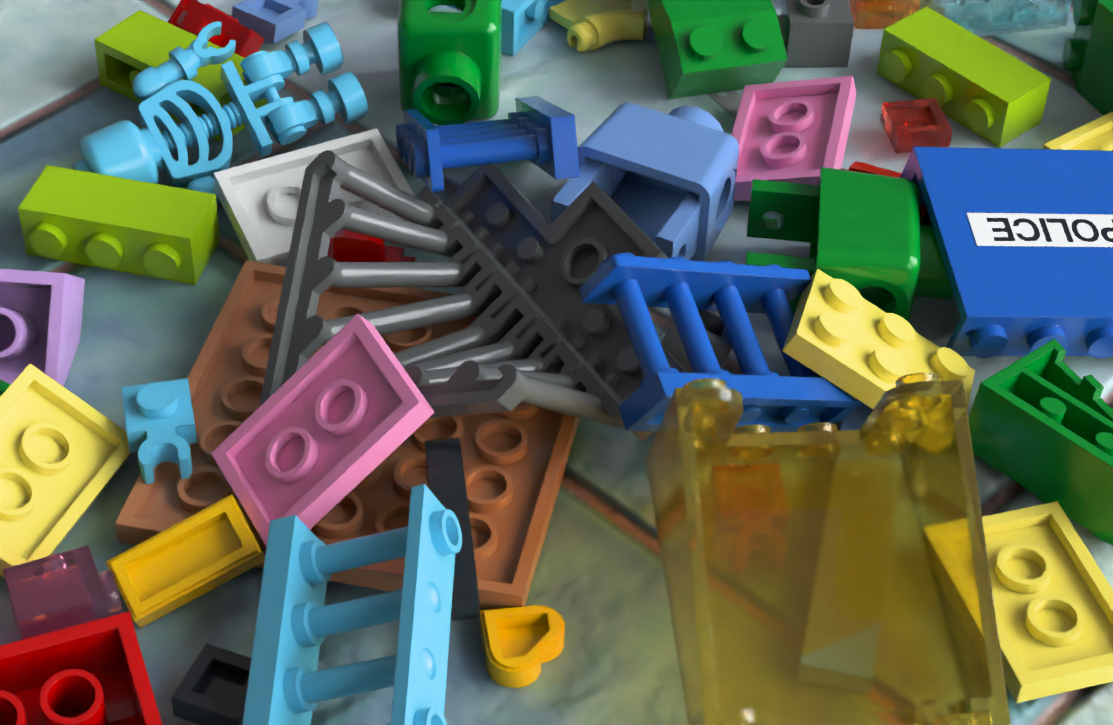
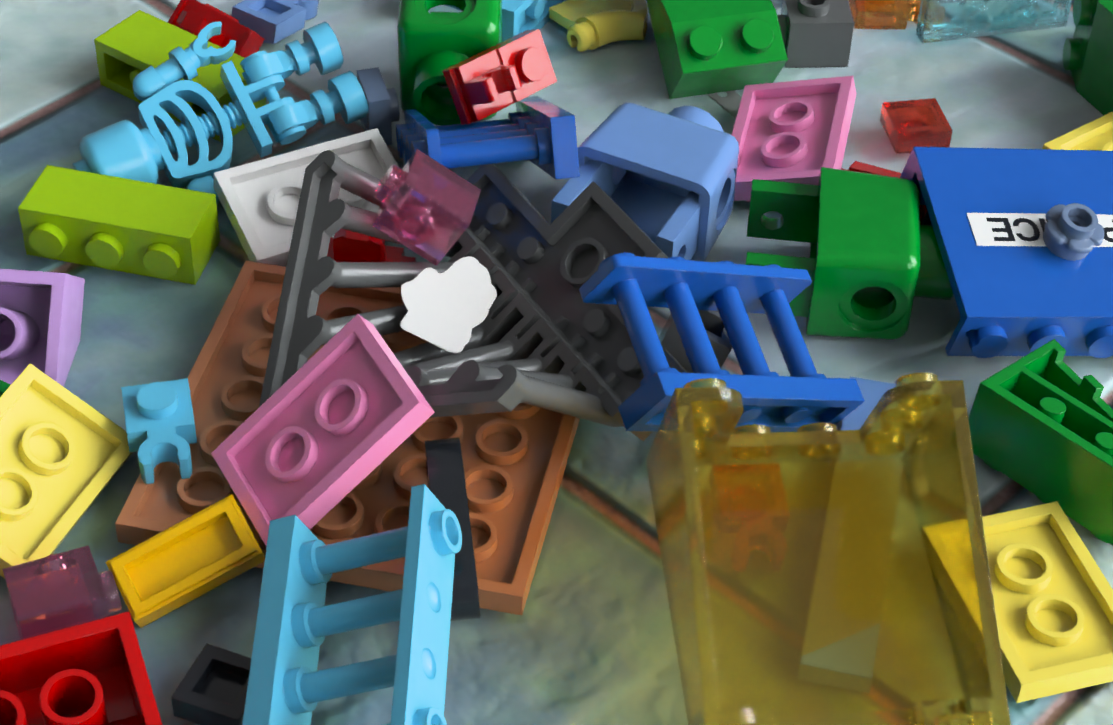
yellow tile [479,605,565,688] -> none
light yellow plate [782,269,975,457] -> none
lime brick [877,6,1051,148] -> none
none -> sand blue plate [357,67,400,145]
none -> clear pink brick [372,149,481,266]
none -> white sticker [400,256,497,353]
none -> plate [443,29,558,125]
none -> sand blue plate [1043,203,1104,261]

